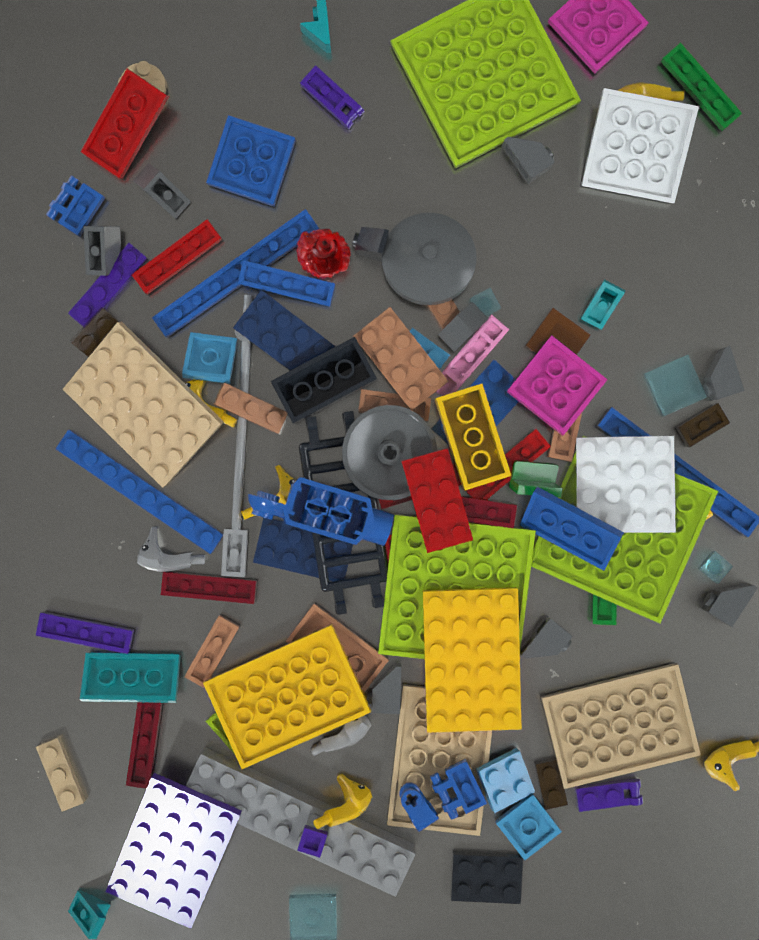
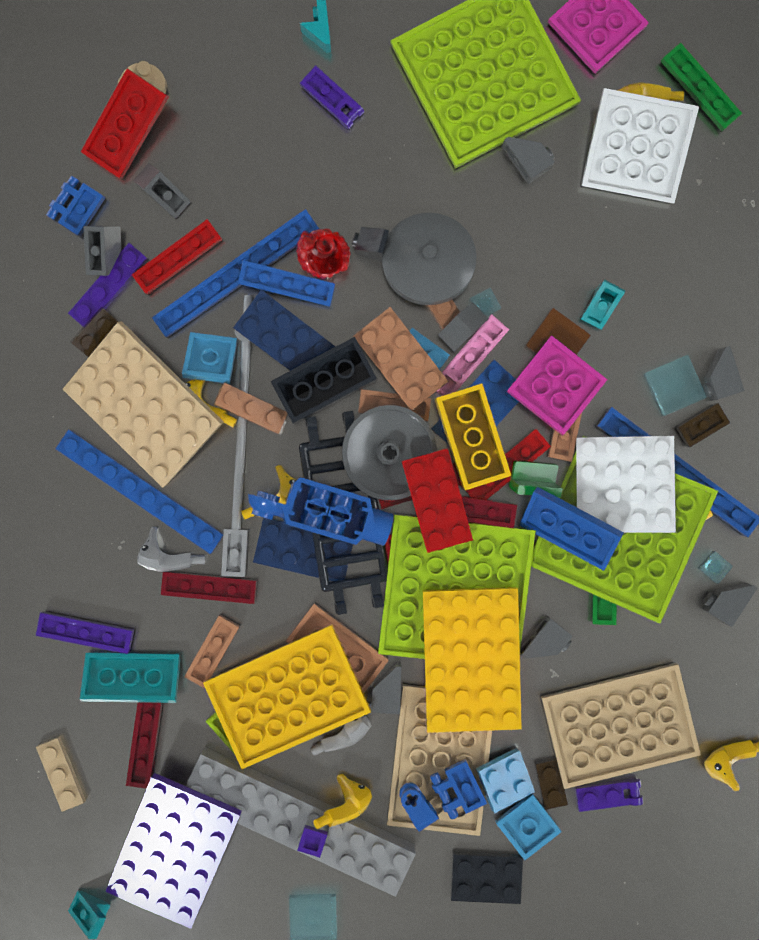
blue plate [206,115,296,207] -> none

